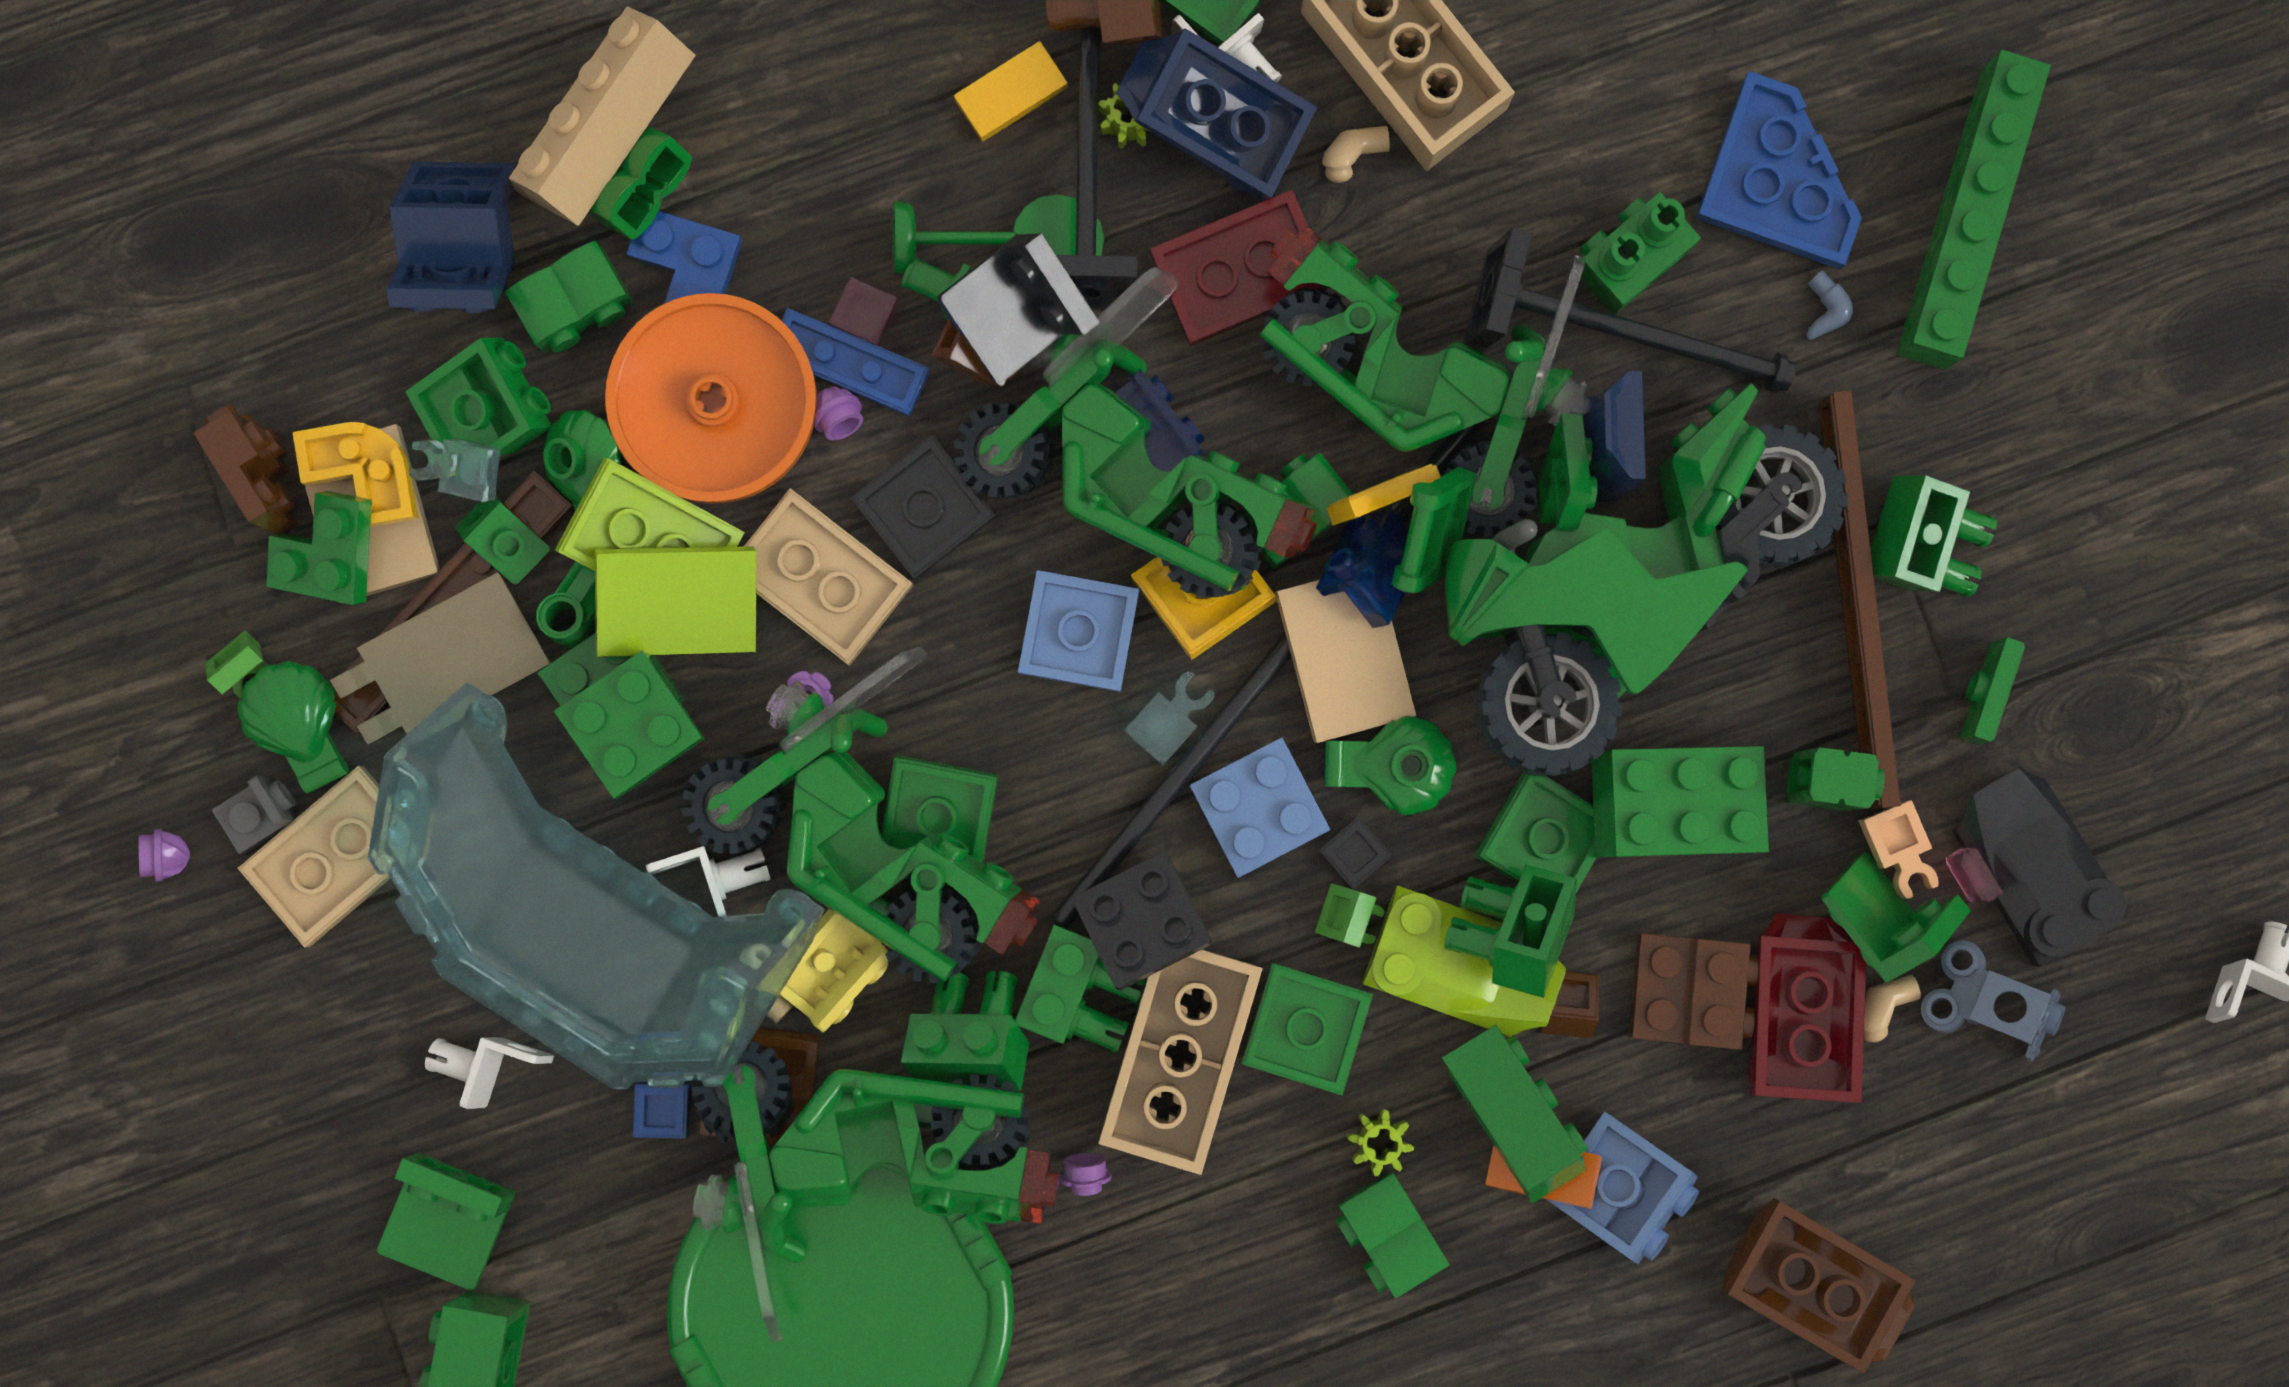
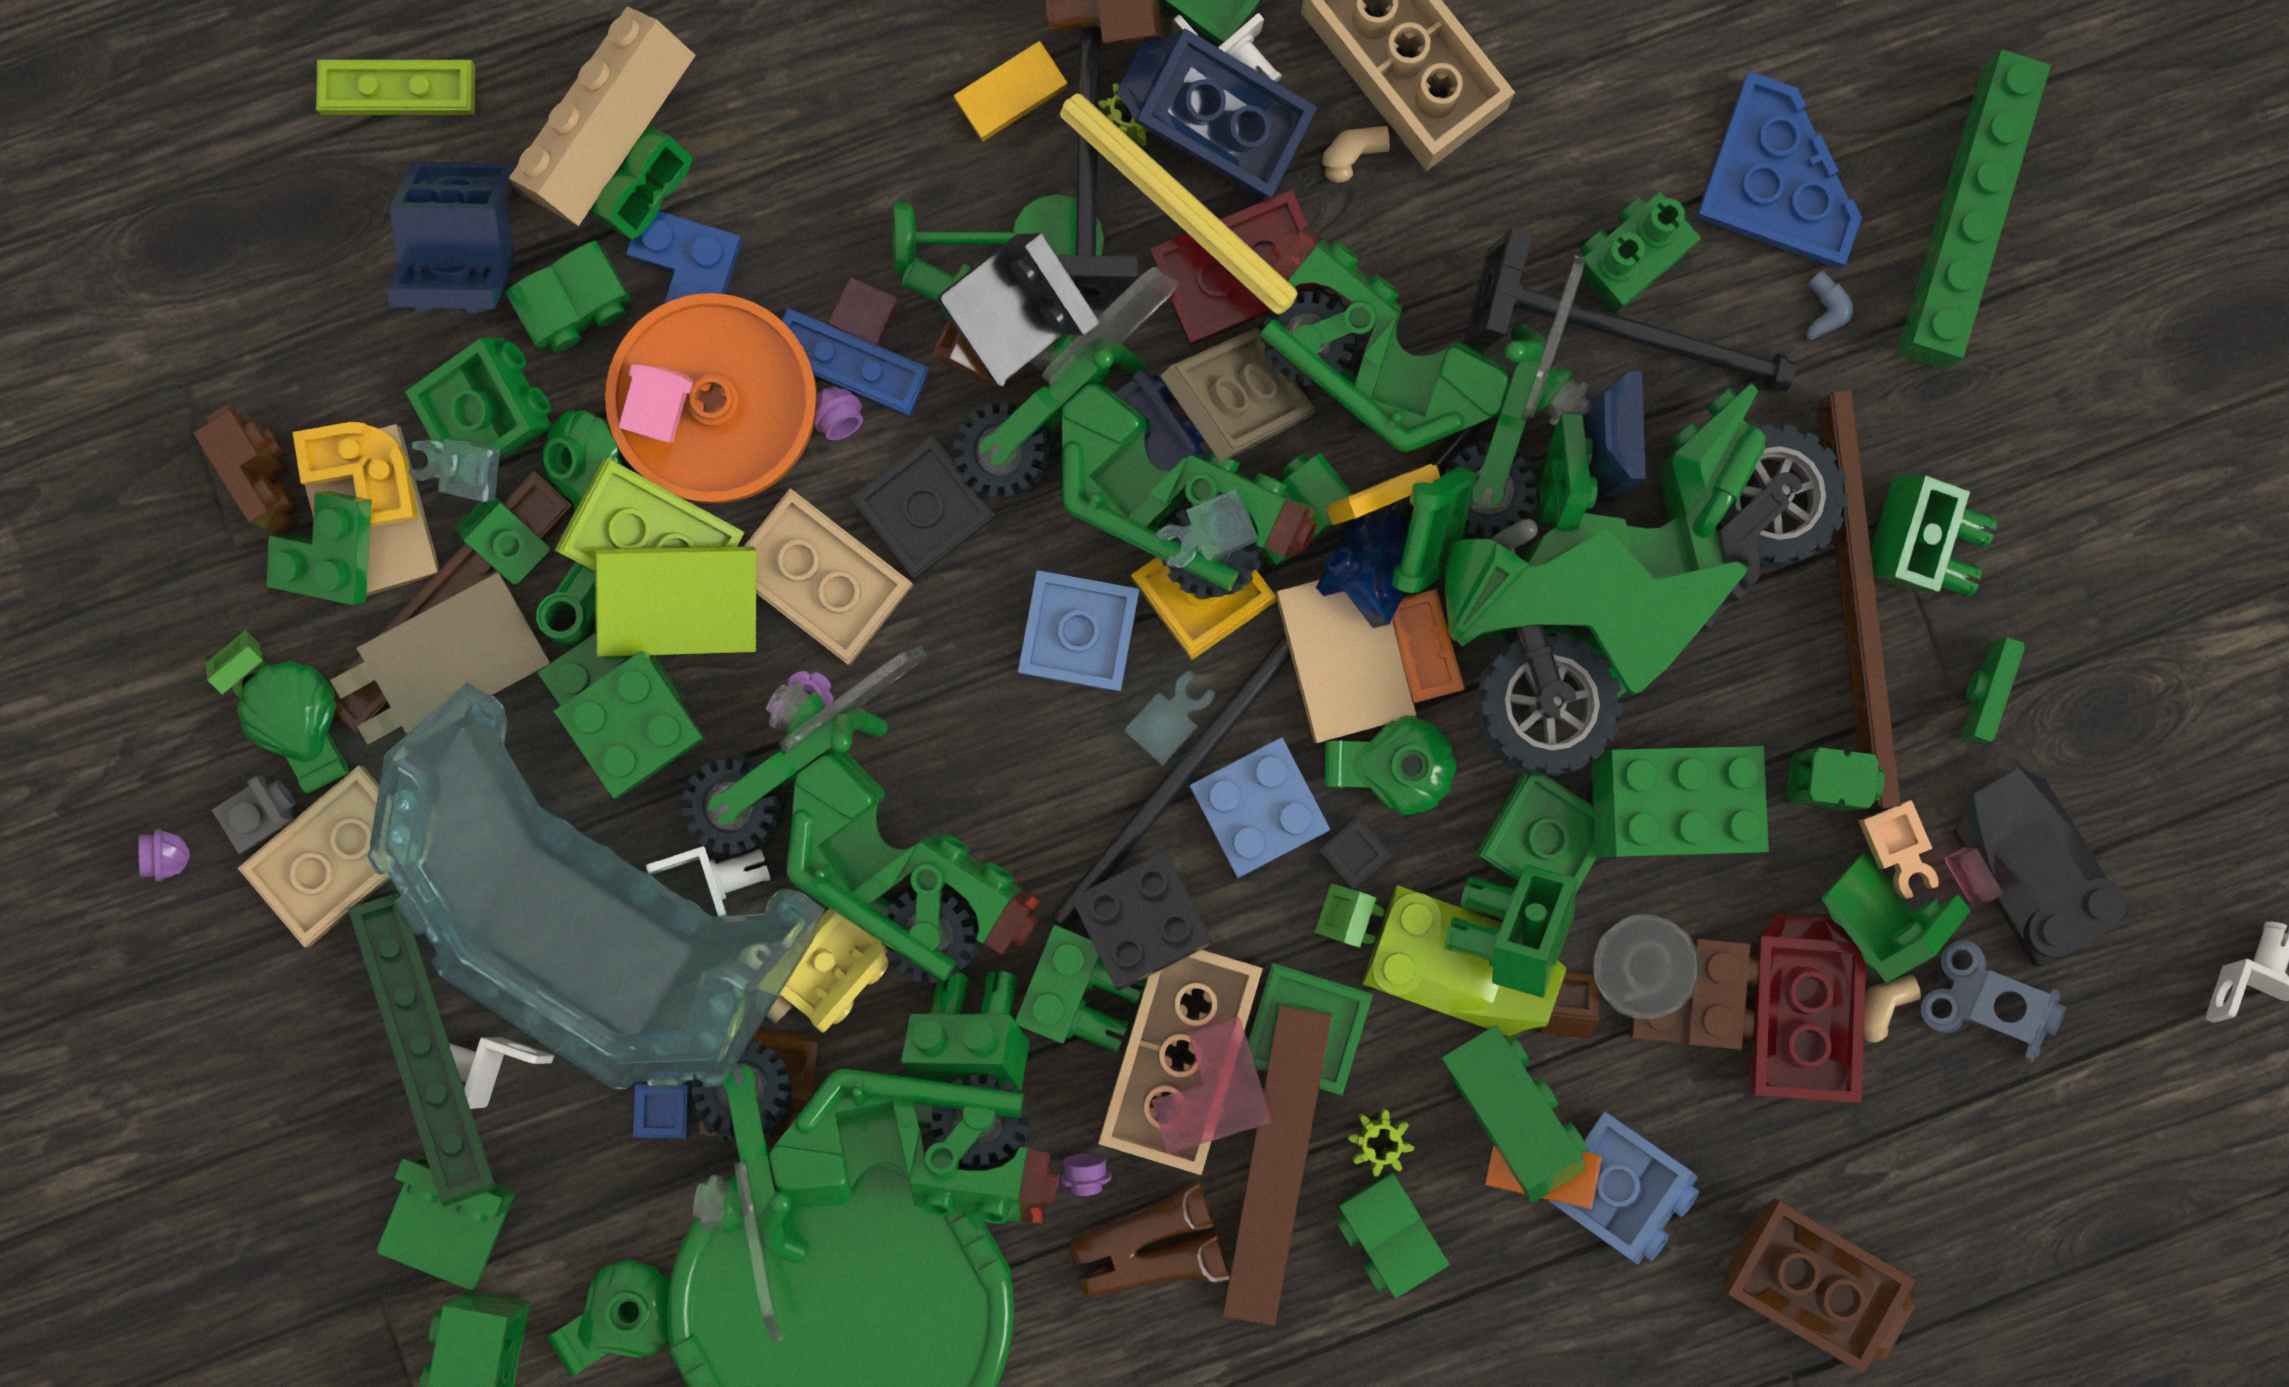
green plate [881,755,999,864] -> none
none -> lime tile [316,60,475,115]
none -> dark green plate [348,892,496,1207]
none -> green animal [547,1260,670,1377]
none -> bright pink tile [619,364,693,443]
none -> light yellow axle [1060,93,1298,314]
none -> reddish brown piece [1068,1180,1230,1297]
none -> clear pink plate [1152,1017,1272,1154]
none -> clear light blue plate [1155,489,1259,568]
none -> dark tan tile [1160,328,1316,463]
none -> reddish brown tile [1223,1003,1332,1326]
none -> orange plate [1387,589,1464,704]
none -> clear tile [1593,914,1701,1020]

